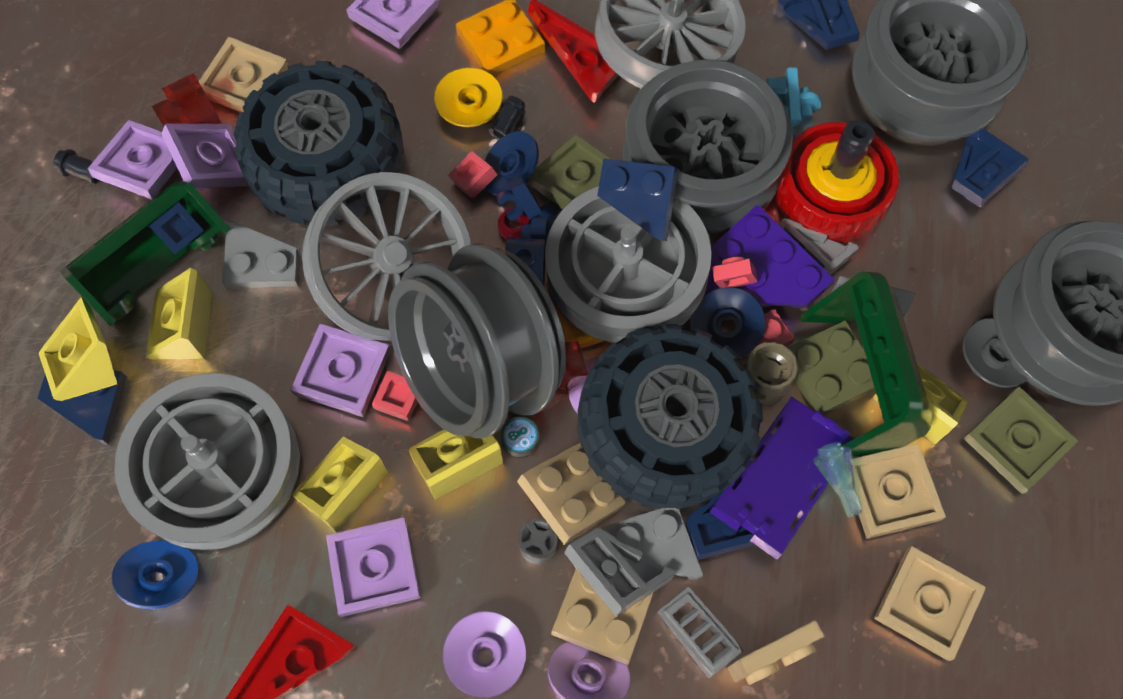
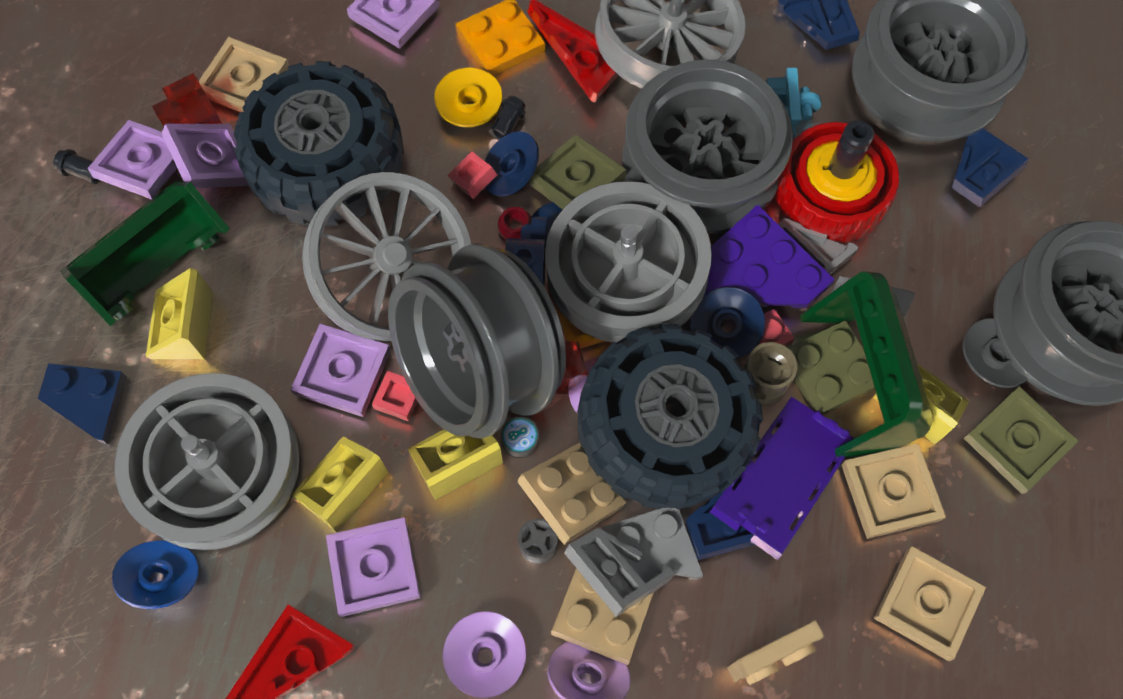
light yellow slope [38,297,117,401] -> none
dark blue tile [149,203,204,254] -> none
light grey wing [222,221,300,289] -> none
dark blue tile [497,173,542,220] -> none
dark blue wing [597,159,679,241] -> none
light grey slope [657,587,744,679] -> none
coral plate [712,257,758,288] -> none
clear light blue cone [813,442,862,517] -> none

